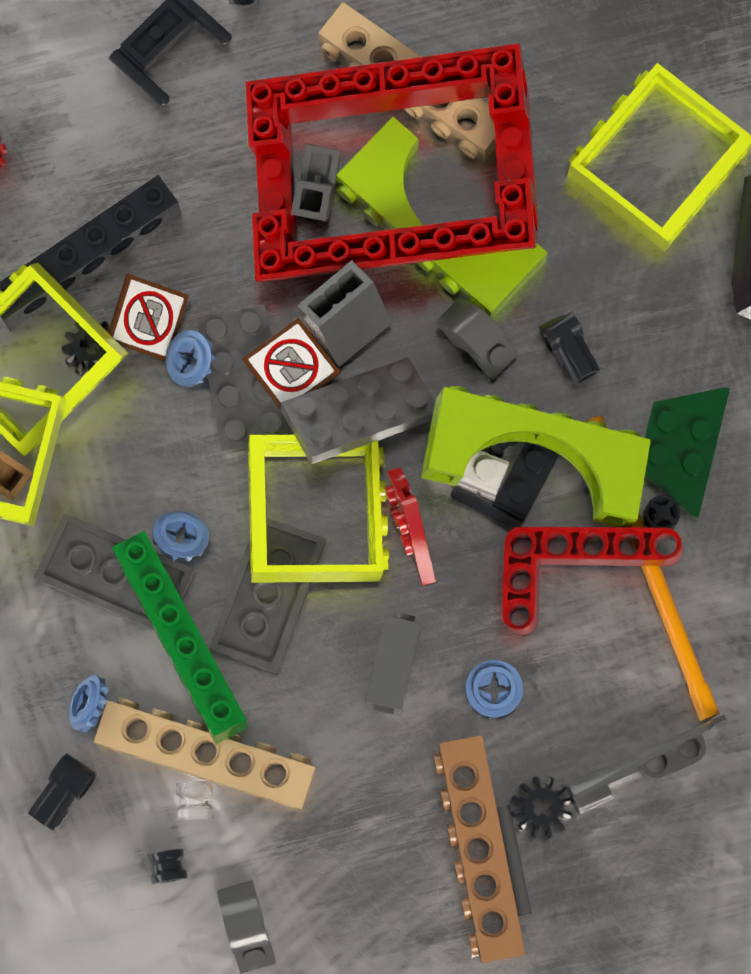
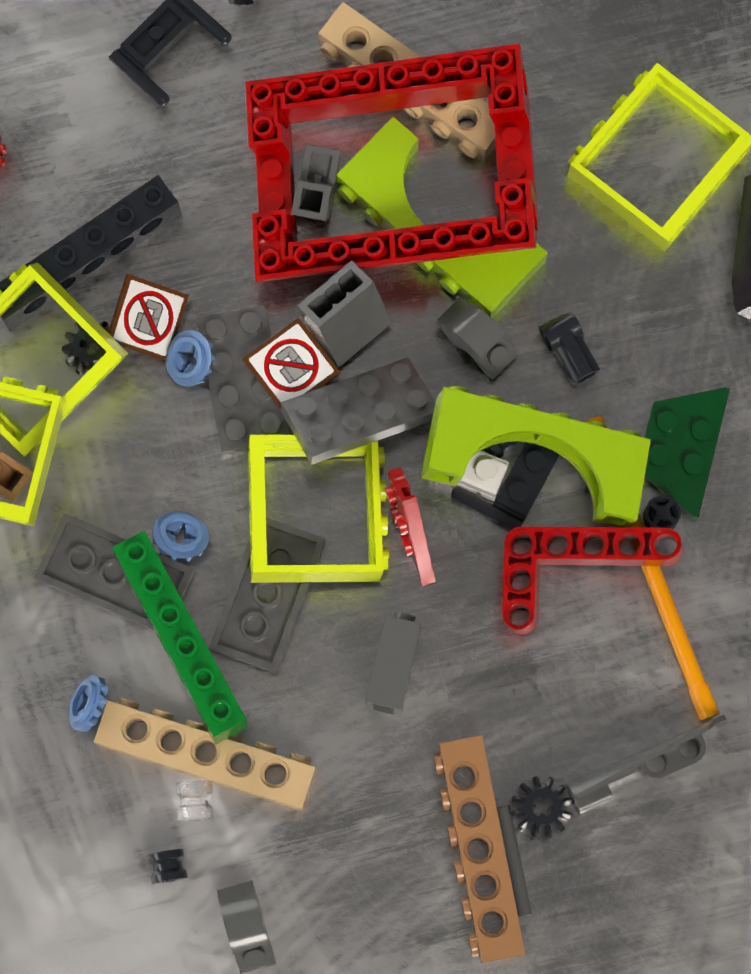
black piece [28,753,97,832] -> none
medium blue gear [465,660,523,718] -> none

